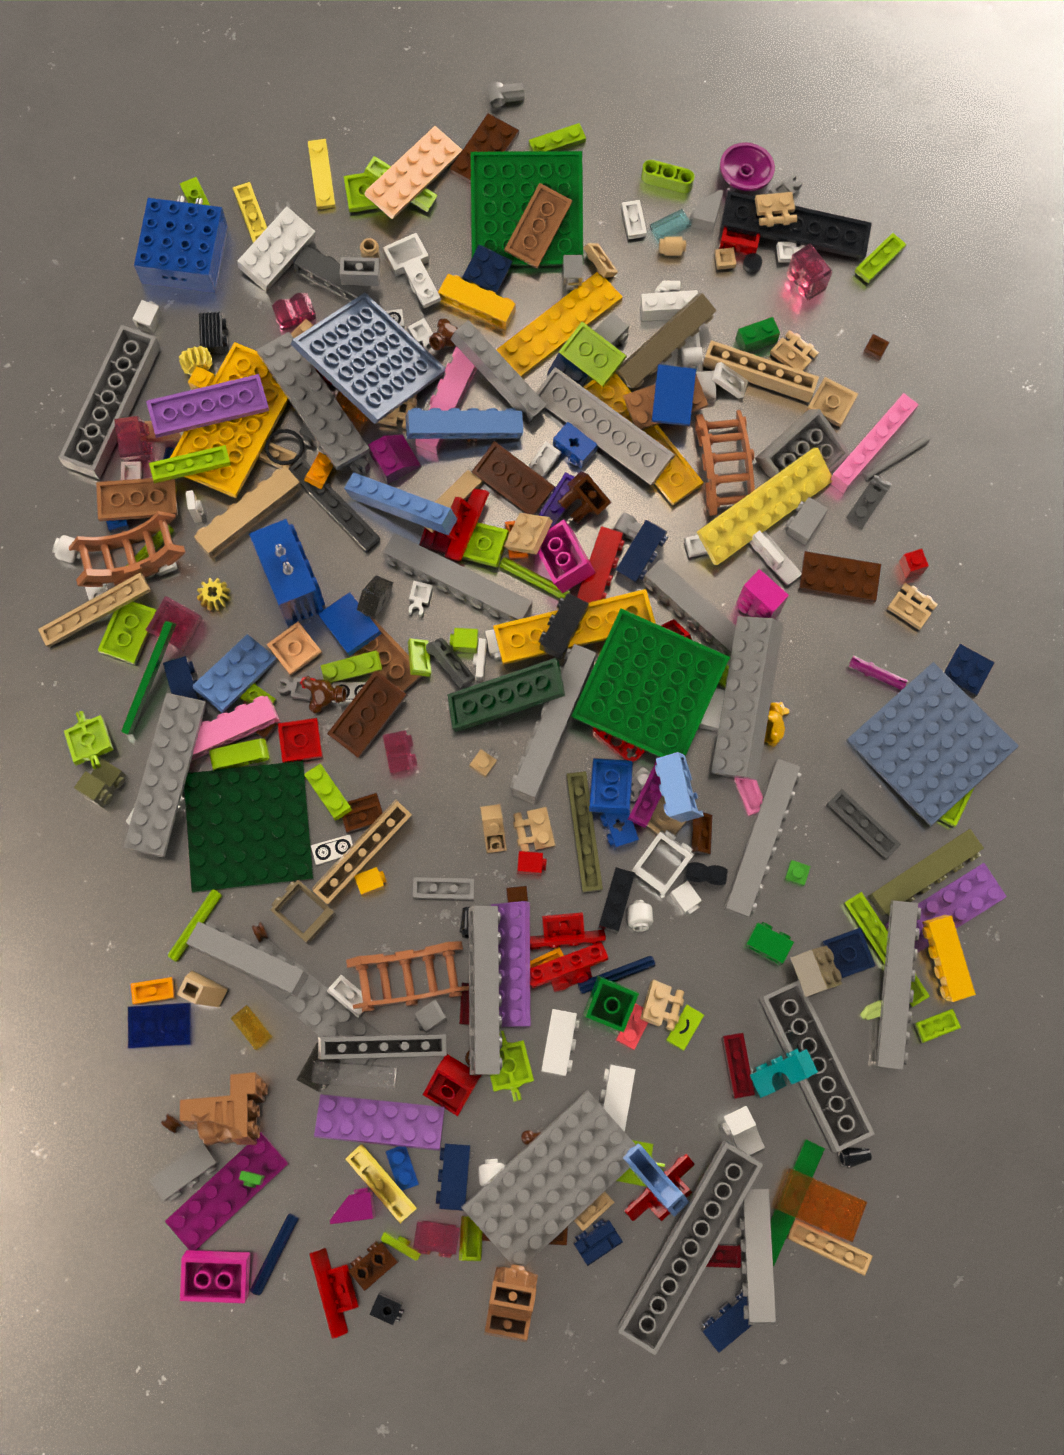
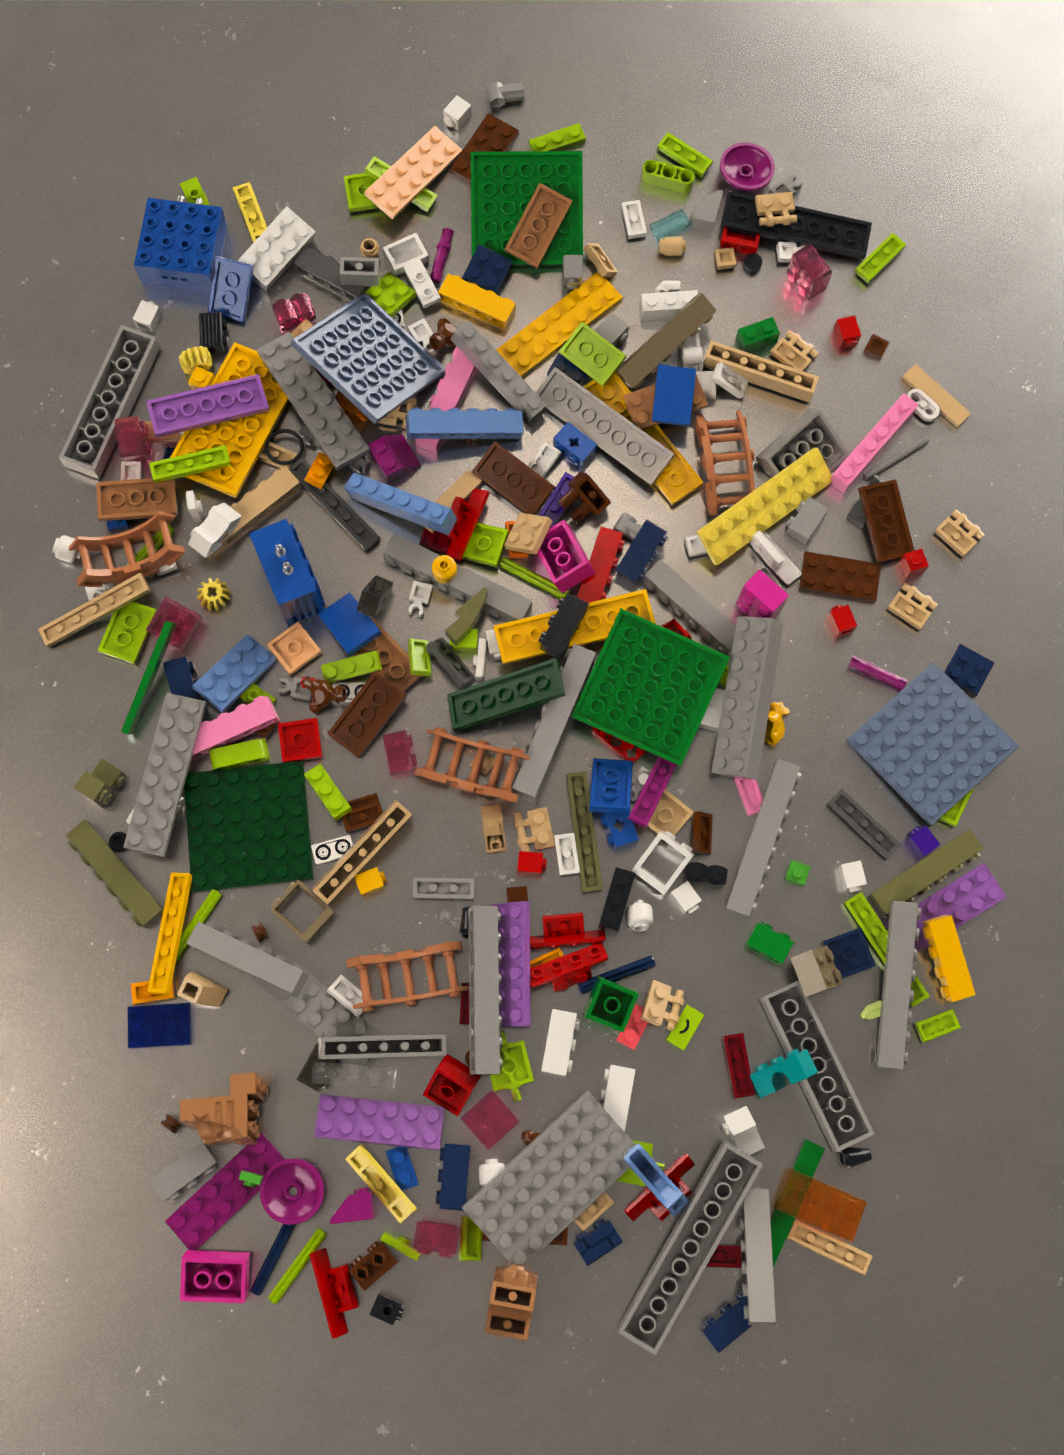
lime plate [64,711,113,769] -> none
clear yellow plate [231,1005,273,1051] -> none
light yellow plate [308,139,335,210] -> none
light grey slope [414,999,447,1033] -> none
light blue wedge [655,752,704,823] -> none
tan plate [807,377,858,427] -> none
none -> olive brick [66,819,164,928]
none -> black tile [109,832,128,853]
none -> yellow plate [147,872,192,995]
none -> white brick [188,503,242,558]
none -> tile [208,256,254,322]
none -> magenta dish [260,1159,324,1225]
none -> lime axle [268,1228,327,1304]
none -> lime plate [365,272,416,317]
none -> nougat fence [414,727,530,803]
none -> magenta pin [430,228,454,284]
none -> yellow head [431,555,457,584]
none -> white brick [443,95,472,130]
none -> olive slope [445,587,488,646]
none -> clear pink brick [461,1090,520,1150]
none -> white plate [554,833,580,876]
none -> lime plate [657,132,713,178]
none -> red brick [827,605,858,638]
none -> red brick [834,315,861,348]
none -> white brick [838,860,867,893]
none -> reddish brown plate [858,479,915,563]
none -> tan tile [901,364,971,428]
none -> dark purple brick [906,825,941,859]
none -> white plate [907,389,940,422]
none -> tan plate [934,509,985,557]

